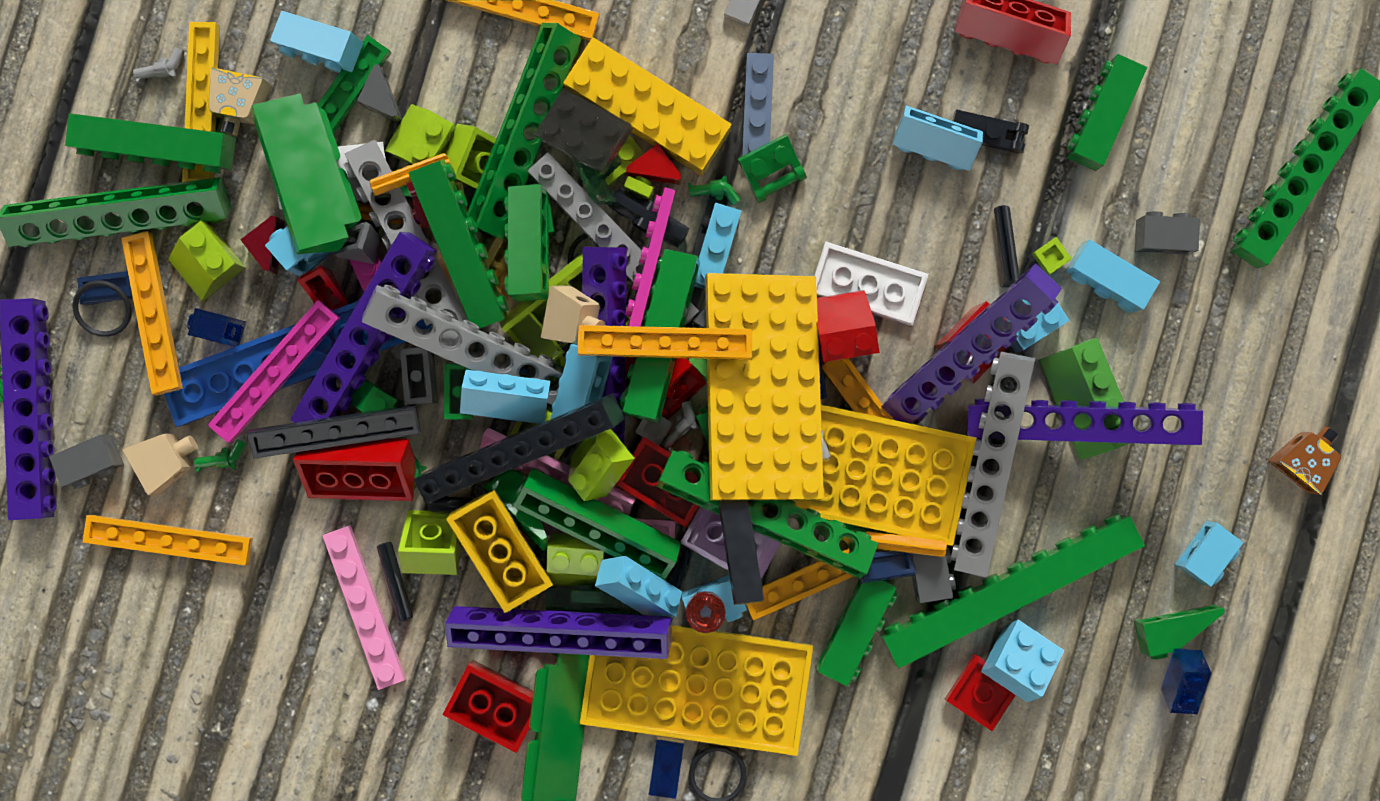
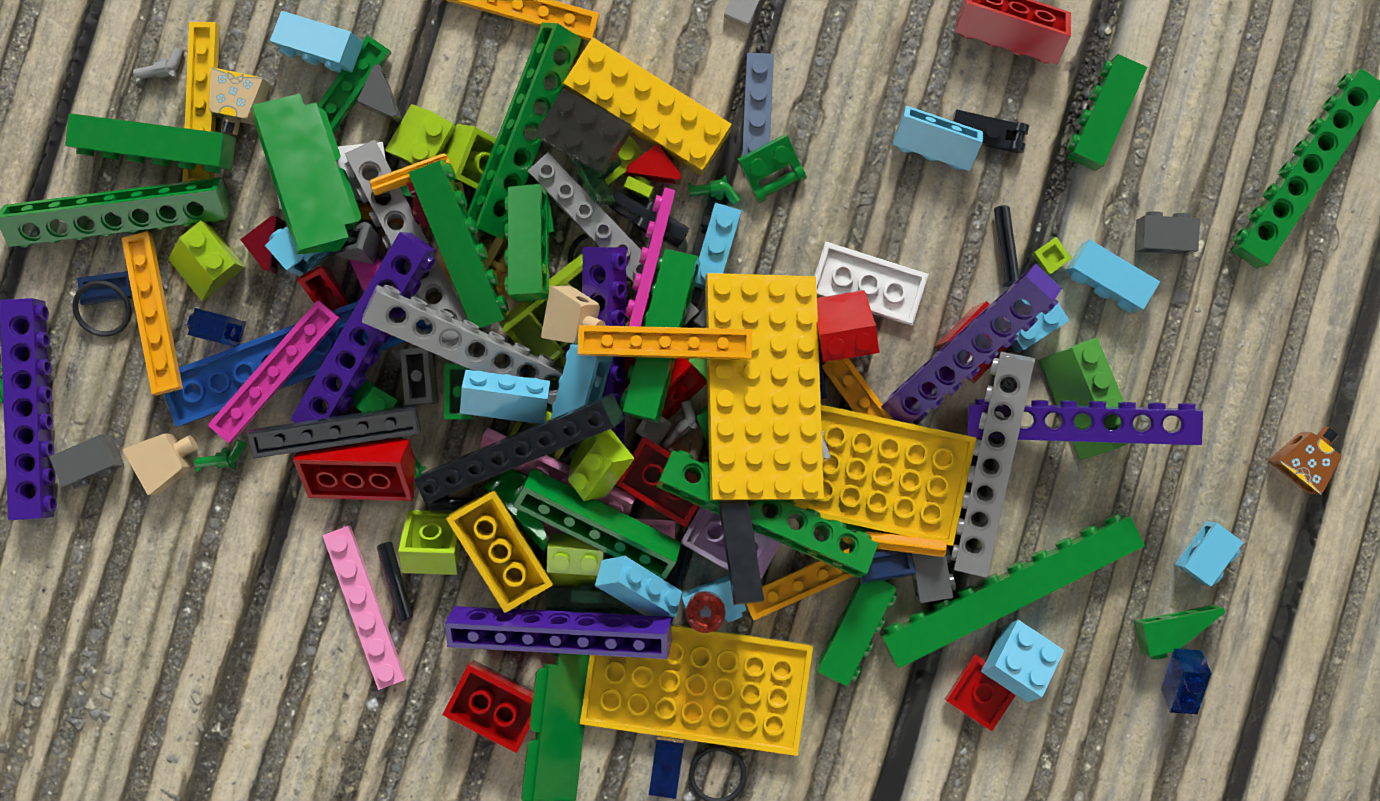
light orange plate [82,515,253,566] -> none

